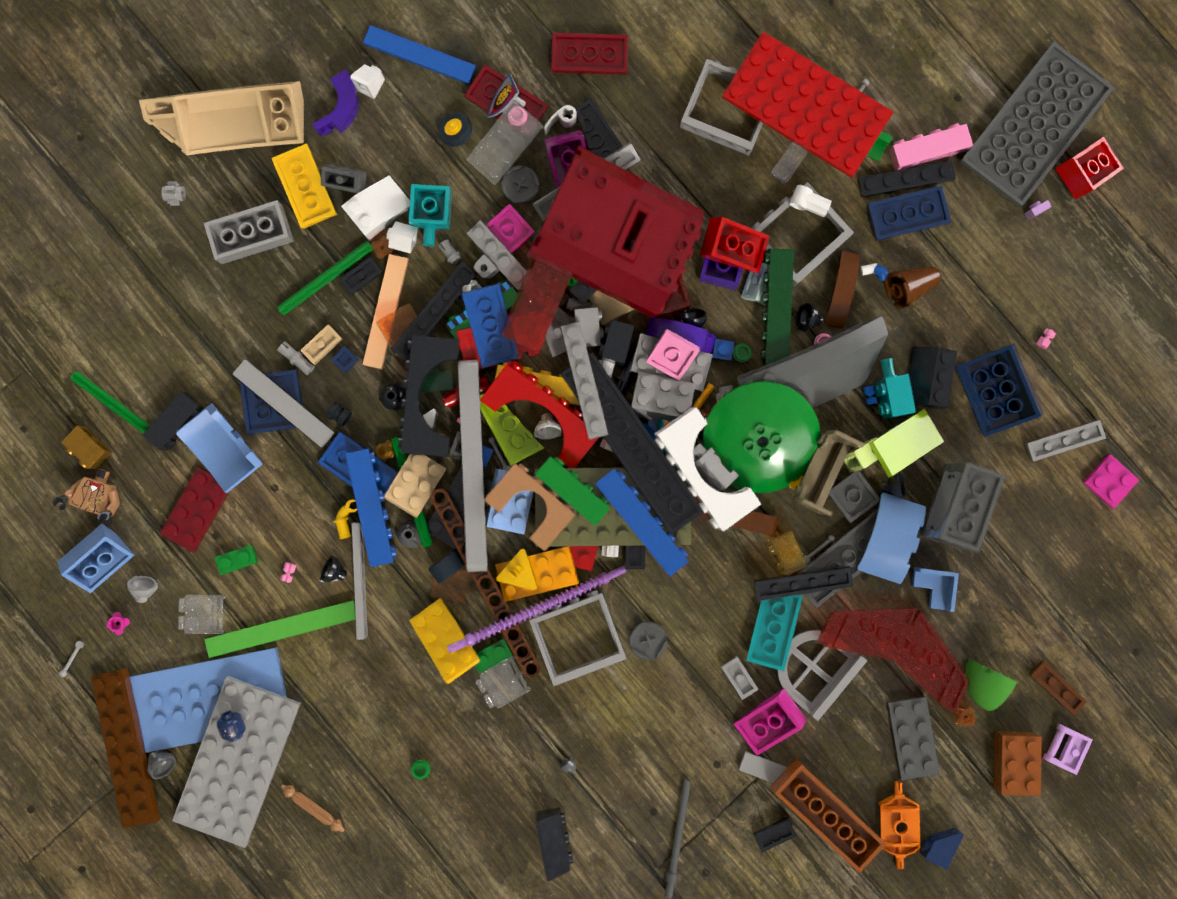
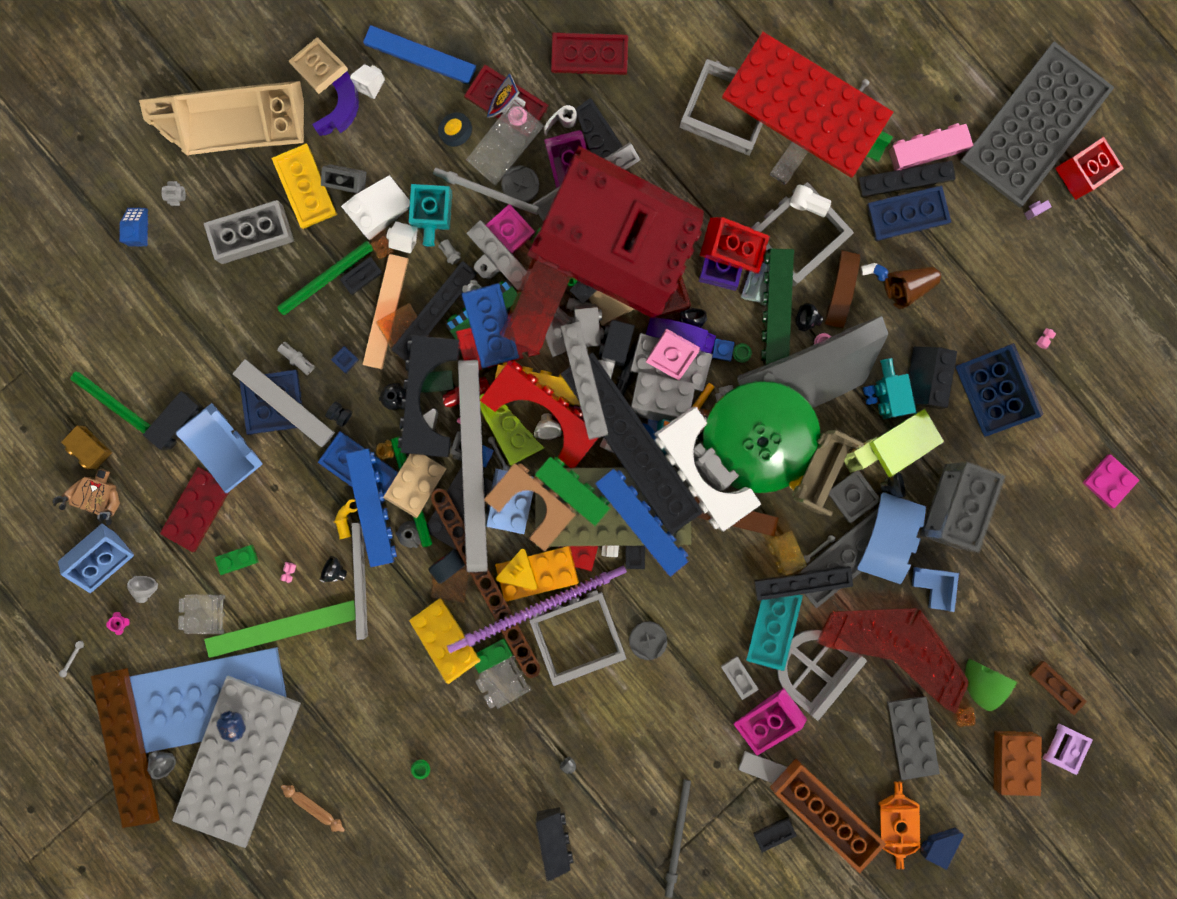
tan plate [300,324,342,365] -> none
light grey plate [1025,420,1106,462] -> none
none -> blue slope [120,208,148,246]
none -> tan plate [289,37,348,94]
none -> light grey bar [433,168,539,215]

